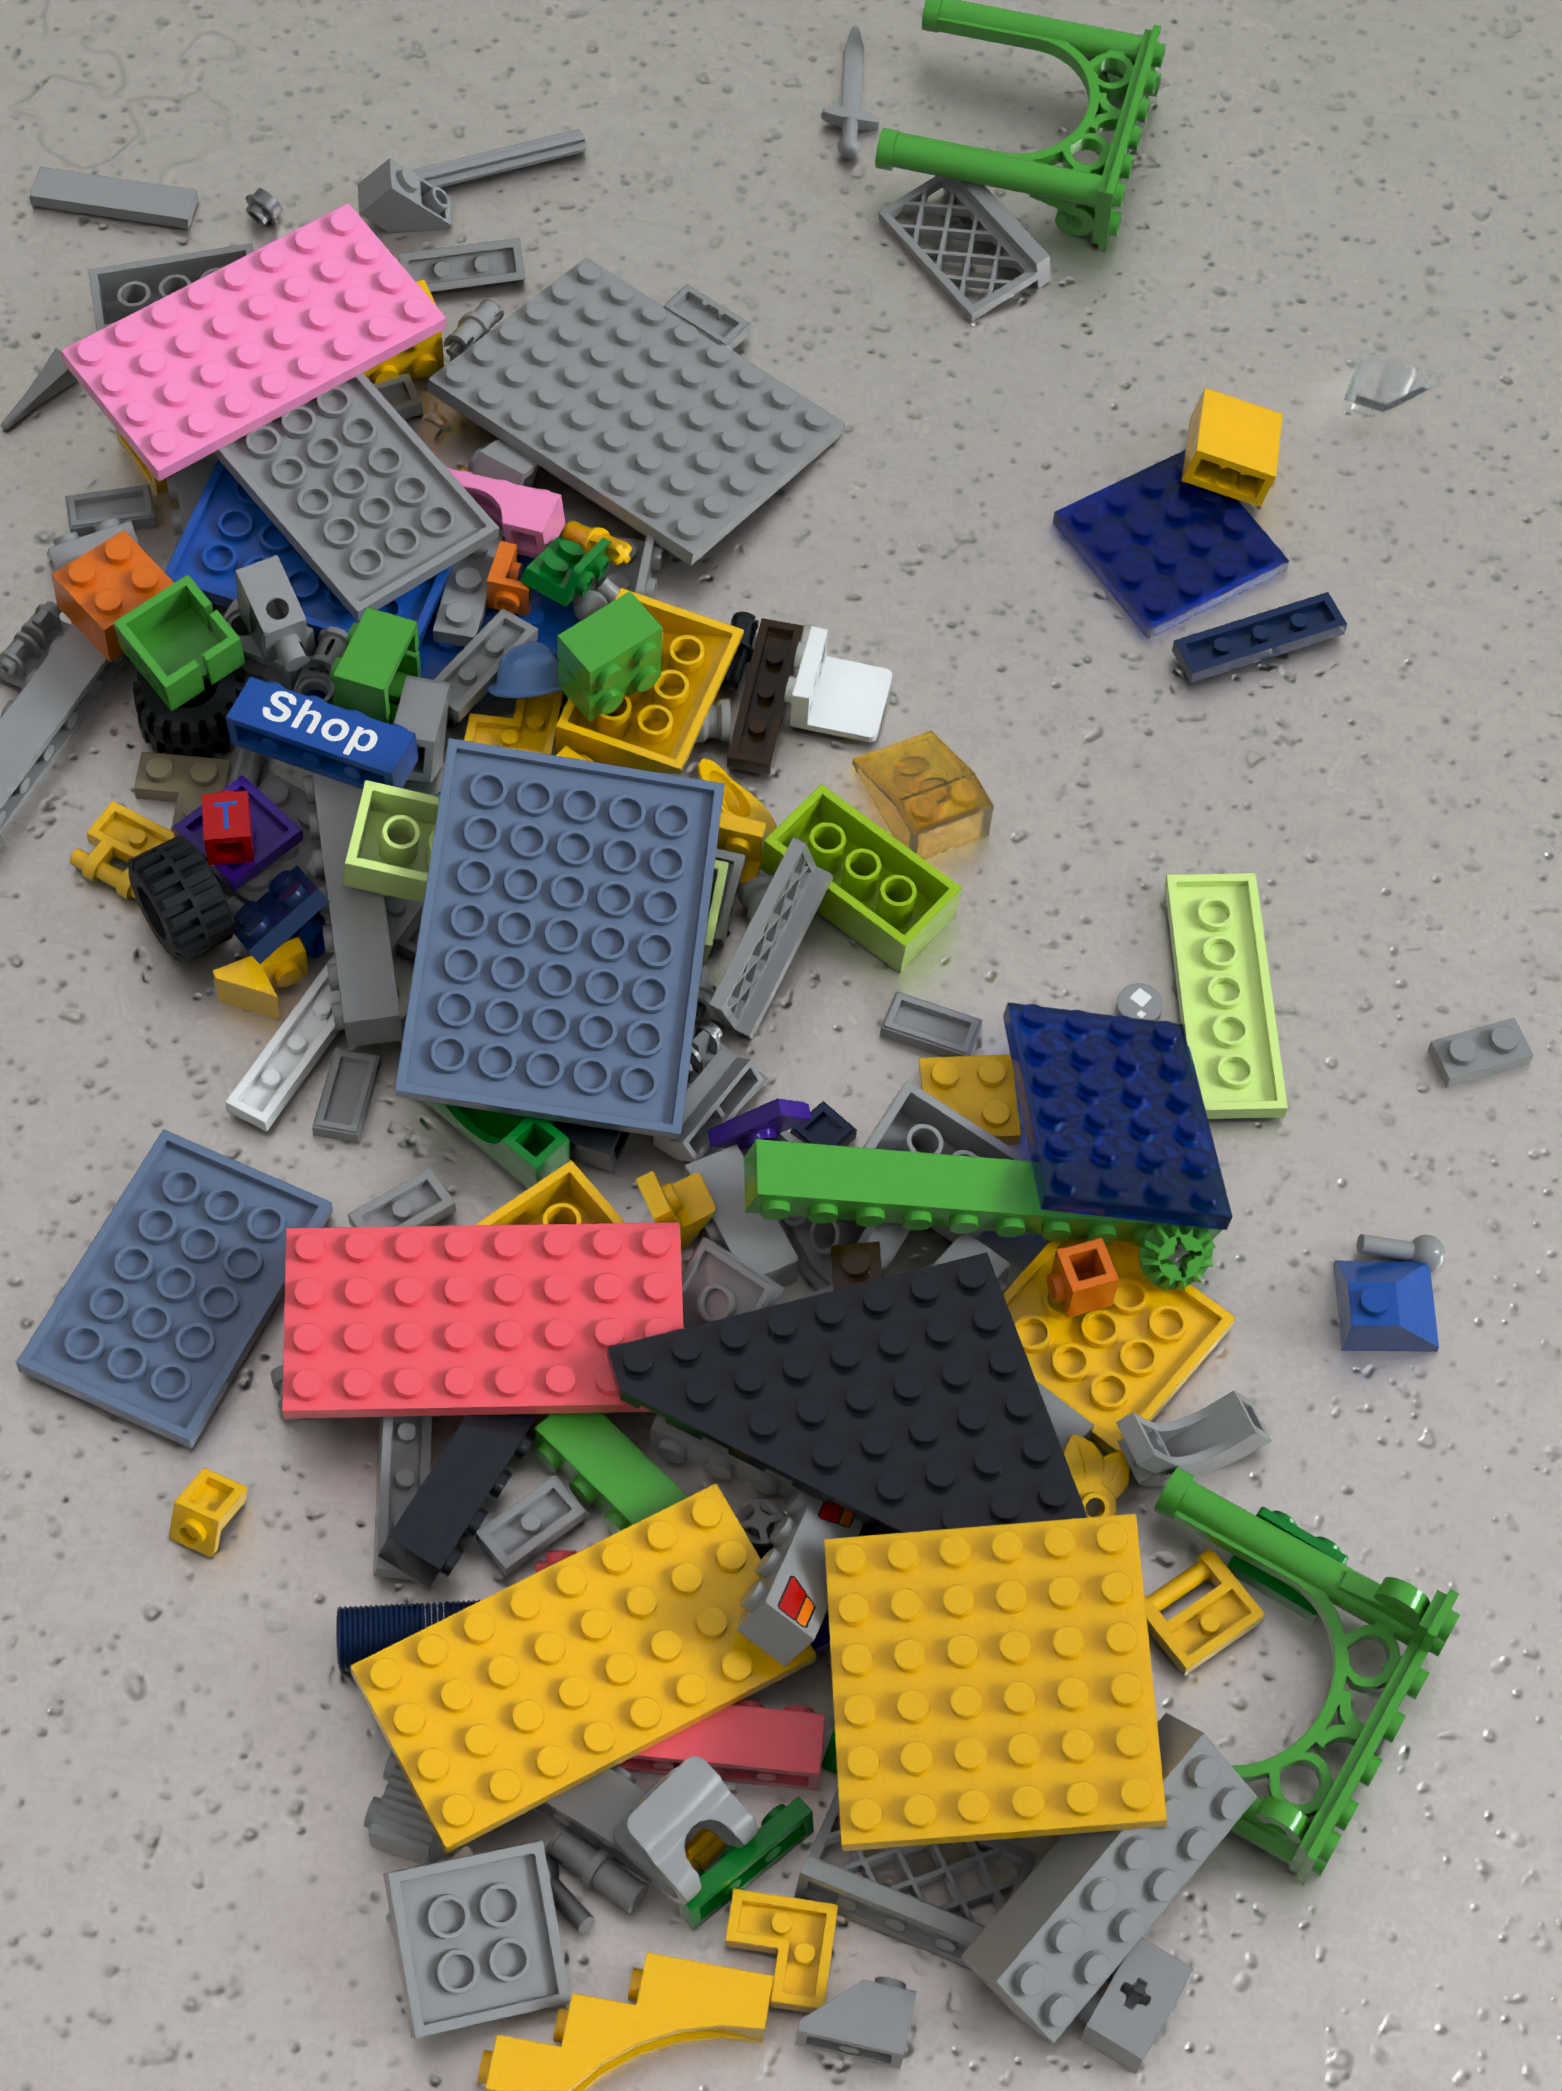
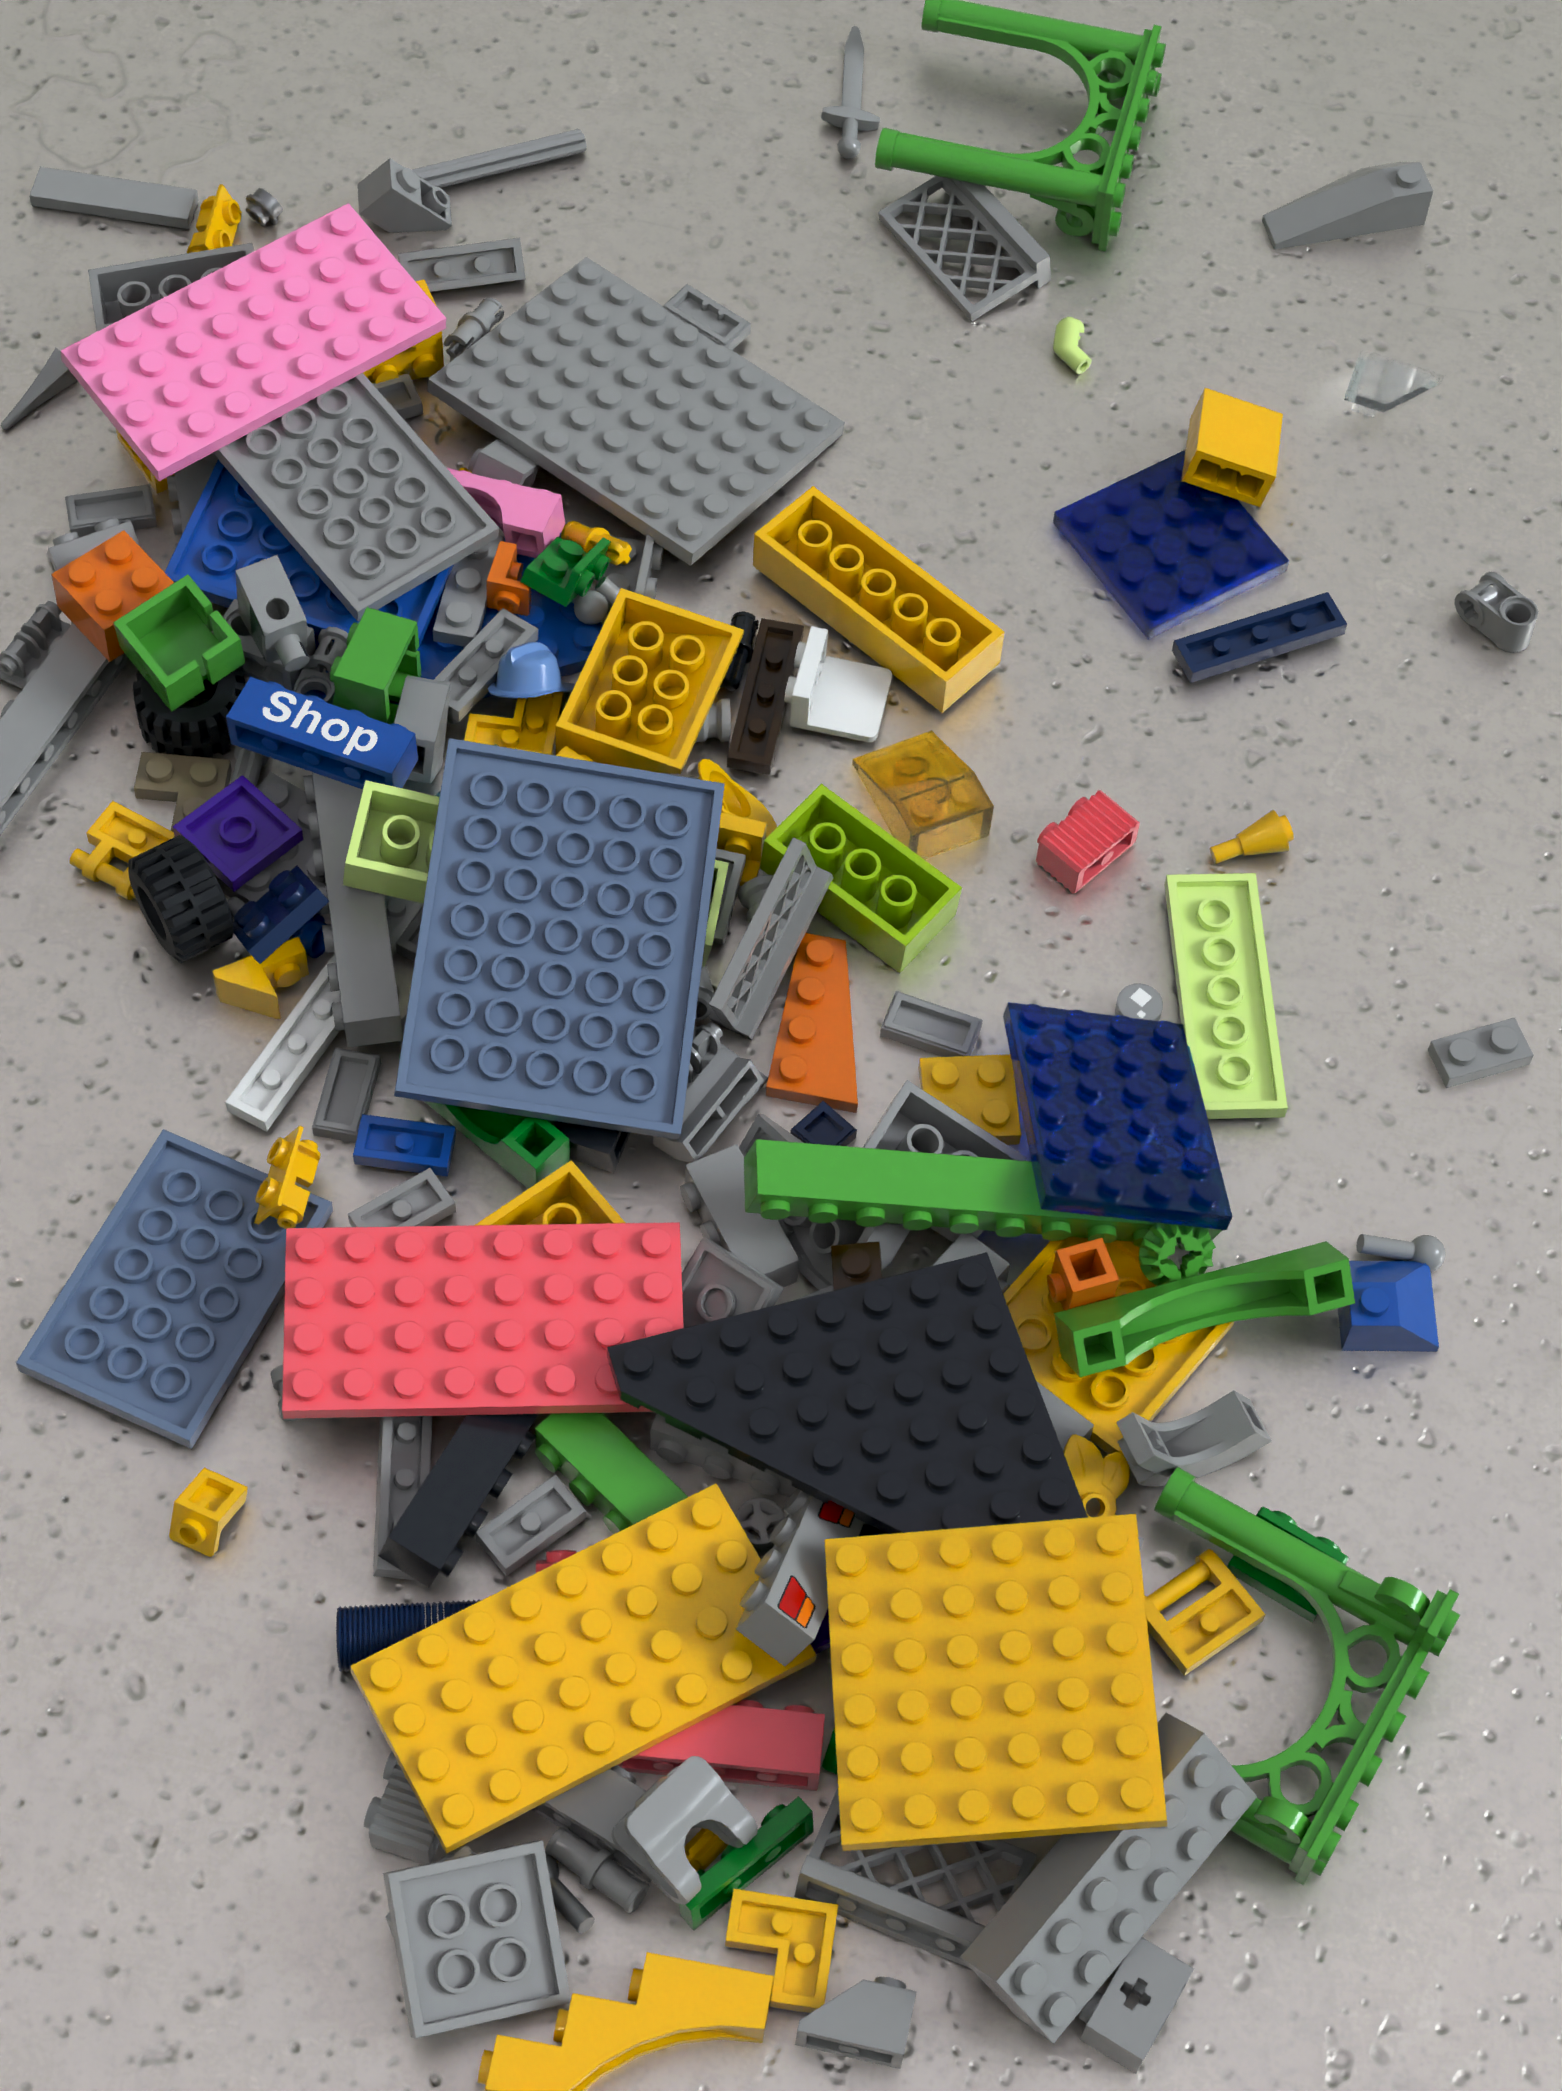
red brick [201,790,255,866] -> none
bright green piece [557,591,663,721] -> none
yellow slope [636,1171,716,1251] -> none
dark purple plate [707,1098,812,1150] -> none
none -> yellow hinge [187,184,242,253]
none -> yellow hinge [254,1125,321,1229]
none -> blue plate [353,1114,456,1177]
none -> yellow brick [753,486,1005,713]
none -> orange wing [766,933,858,1113]
none -> coral brick [1036,790,1140,894]
none -> yellowish green arm [1053,317,1092,374]
none -> bright green arch [1054,1241,1355,1377]
none -> yellow cone [1210,810,1294,864]
none -> light grey wedge [1262,162,1433,250]
none -> light grey piece [1454,572,1538,653]

